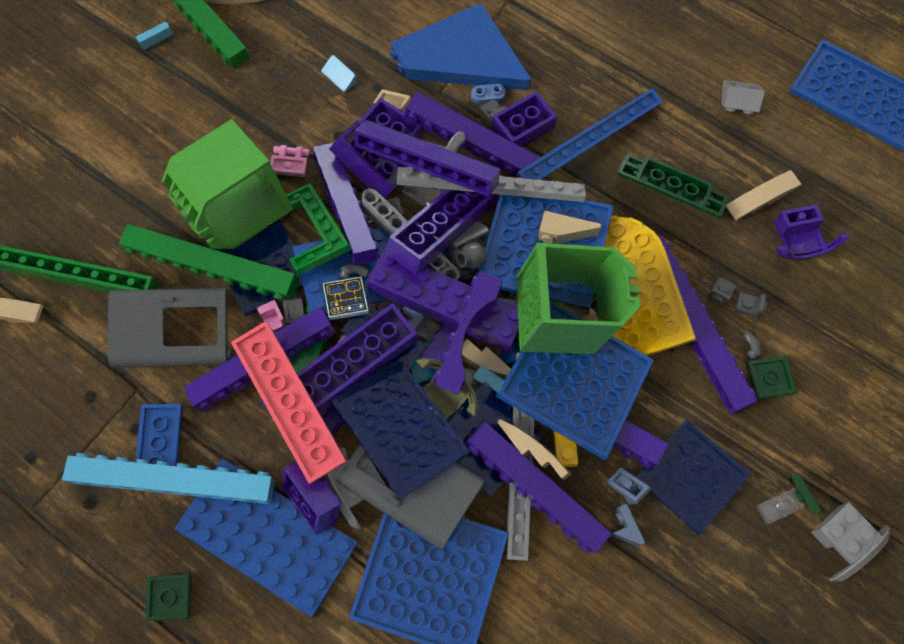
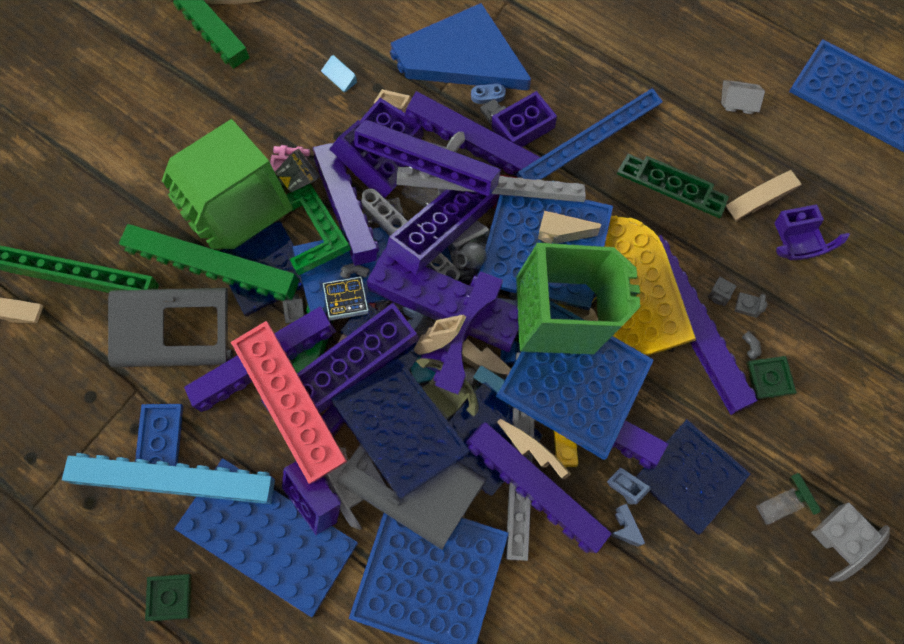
medium azure slope [136,22,174,50] -> none
bright pink panel [257,300,287,332] -> none
none -> dark grey torso [275,149,320,192]
none -> tan slope [414,315,466,355]

